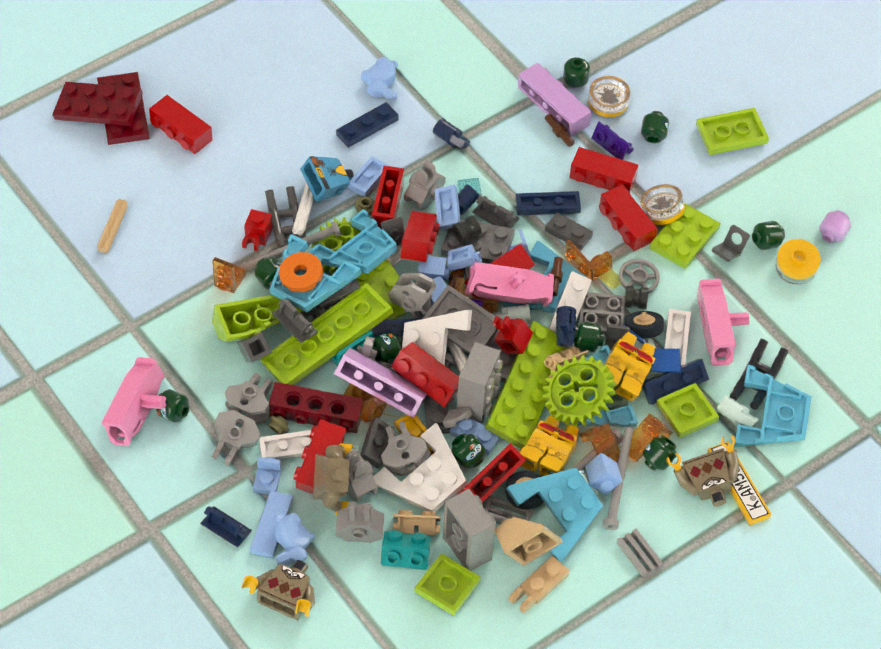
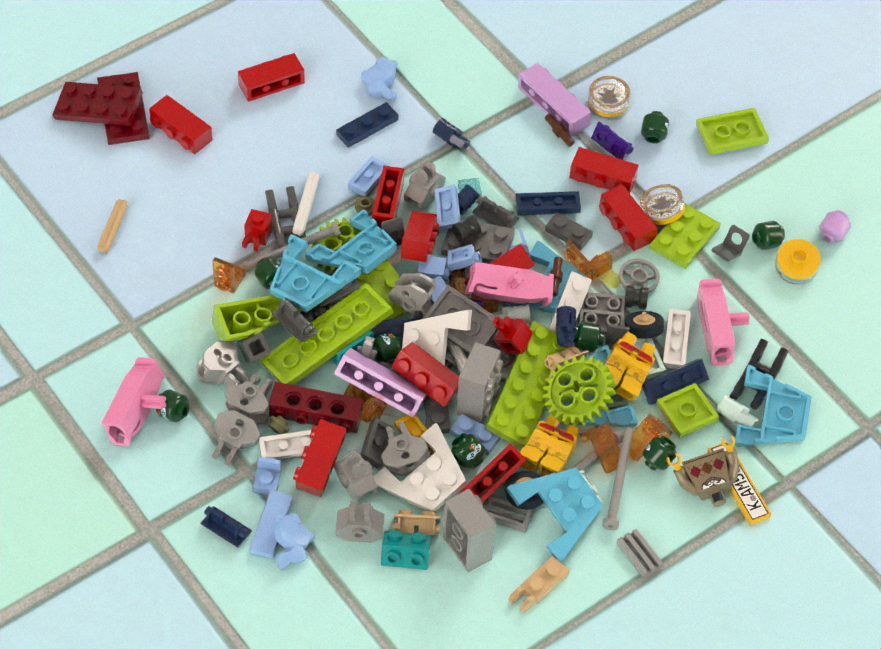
dark tan torso [241,560,315,621] -> none
orange tile [278,252,324,293] -> none
dark azure torso [300,156,354,202] -> none
dark tan torso [313,443,353,515] -> none
lime plate [414,553,481,616] -> none
light grey tile [443,407,473,428] -> none
tan slope [495,517,563,566] -> none
dark green head [563,57,590,88] -> none
light blue brick [585,453,622,495] -> none
blue piece [622,325,681,373] -> none
none -> light grey hinge [196,341,249,387]
none -> red brick [238,53,305,102]

